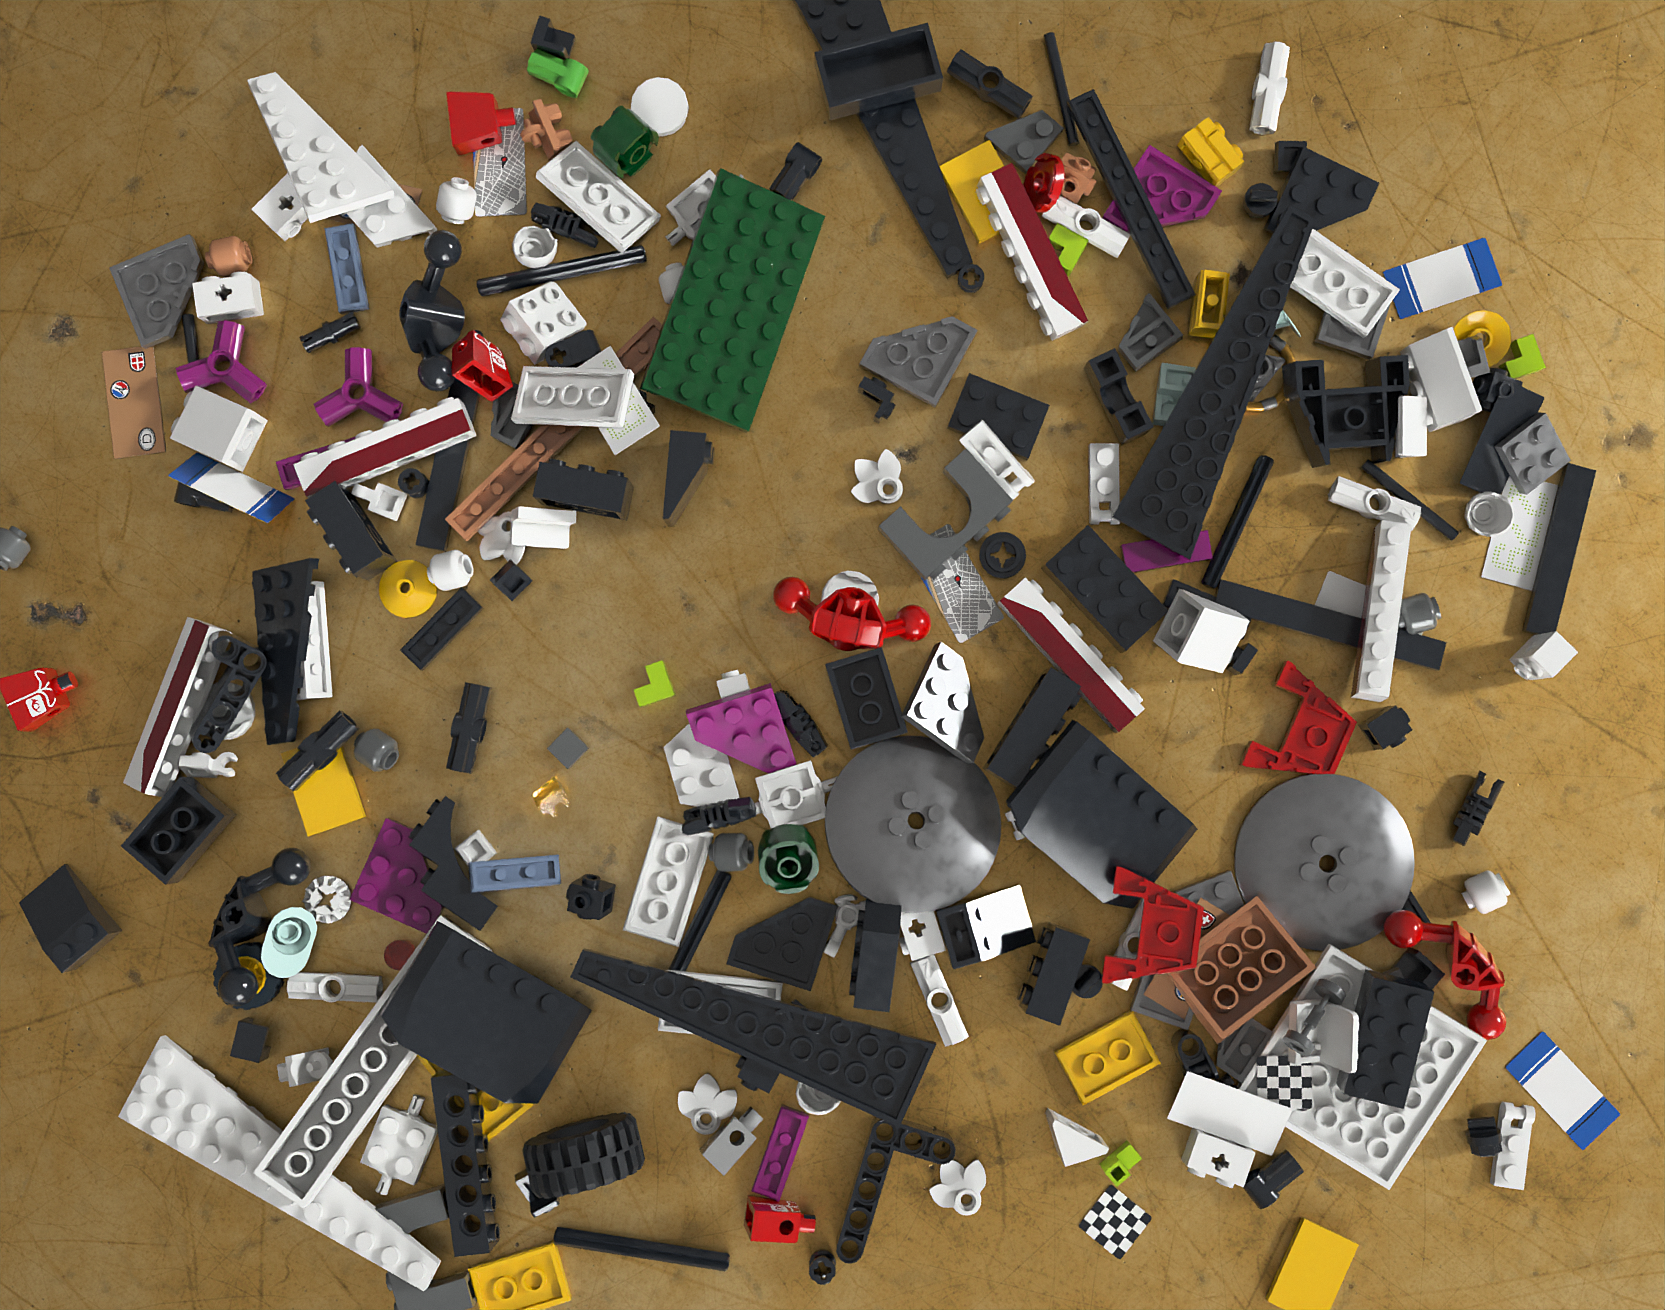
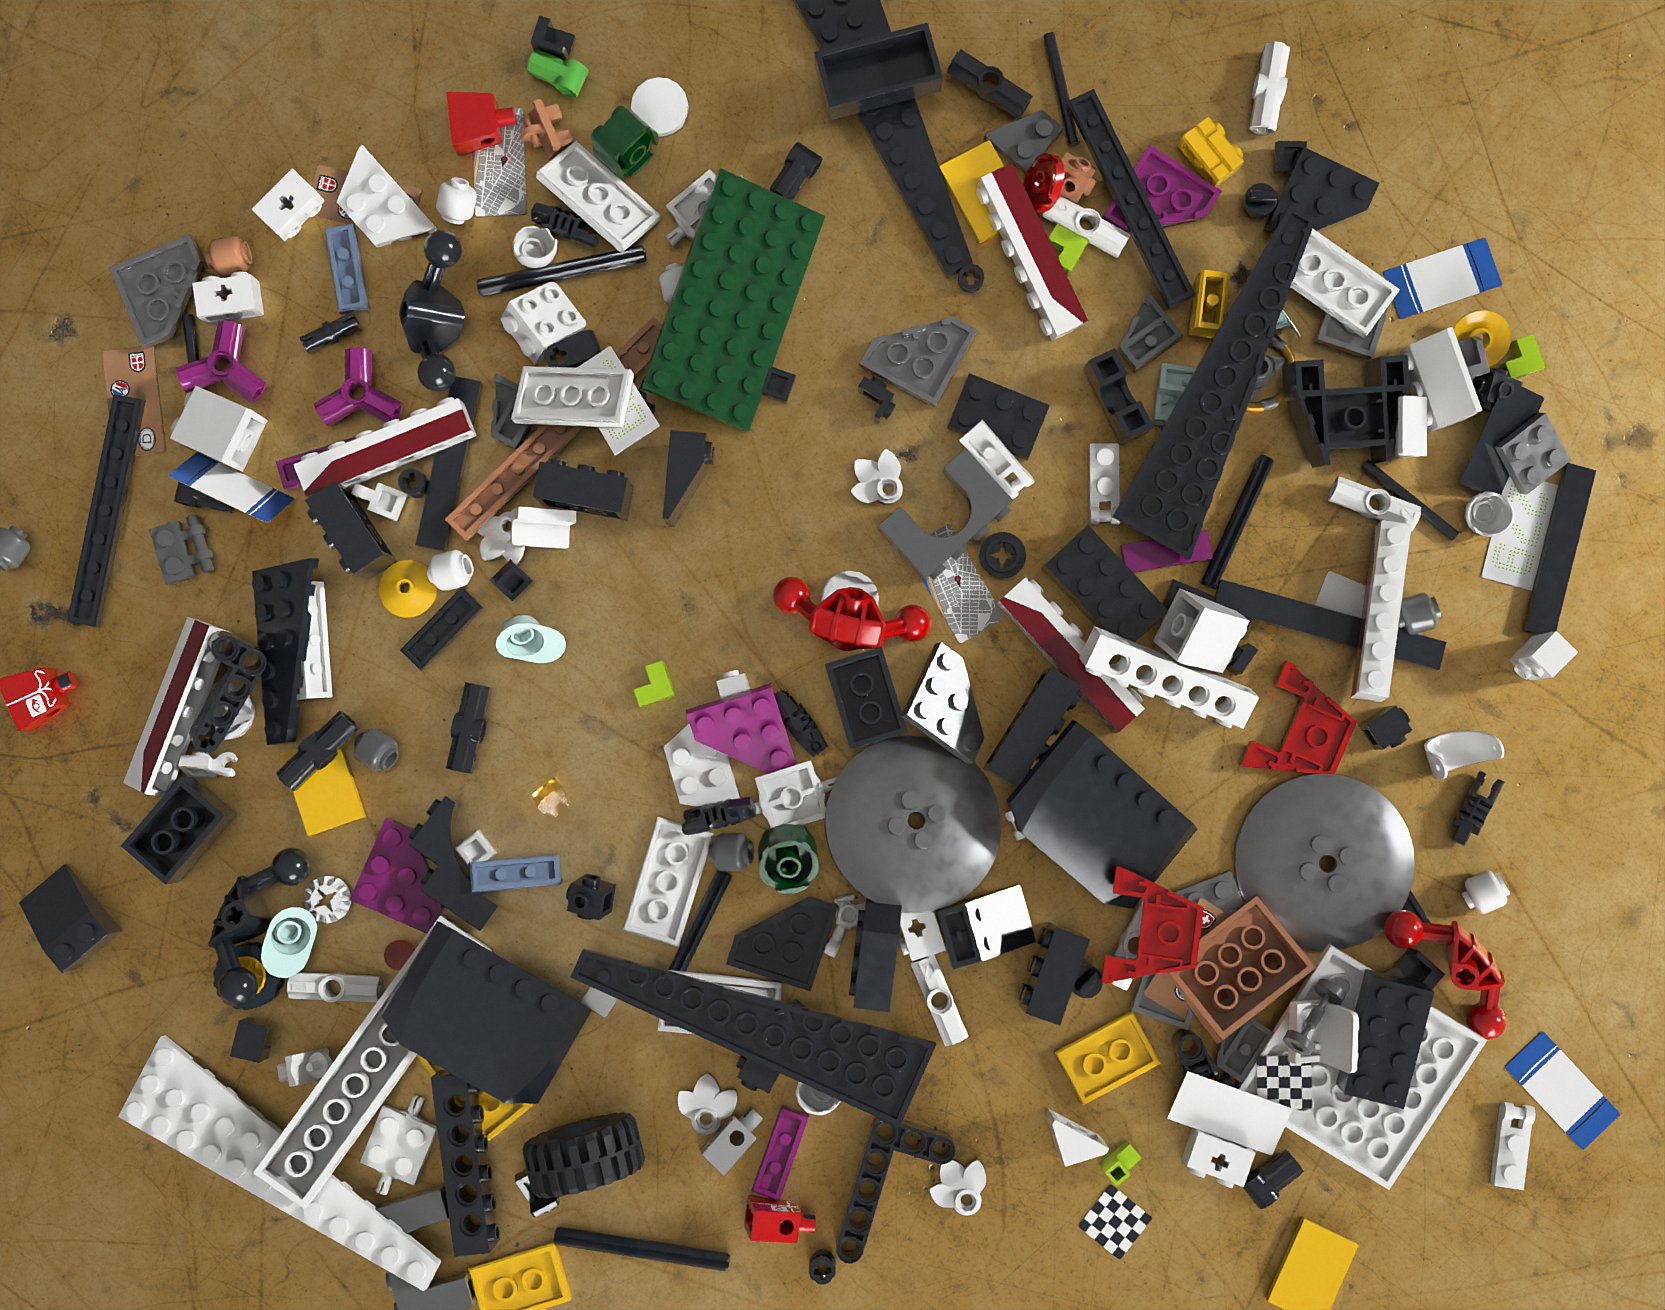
white wing [247,72,394,223] -> none
red torso [452,330,513,402] -> none
dark grey tile [547,728,589,769] -> none
black piece [1466,1116,1502,1157] -> none
none -> black tile [67,394,146,628]
none -> dark grey plate [149,515,214,586]
none -> light aqua piece [495,615,566,663]
none -> white tile [580,987,617,1018]
none -> black tile [761,367,796,404]
none -> white brick [1079,626,1259,729]
none -> white piece [1424,730,1504,780]

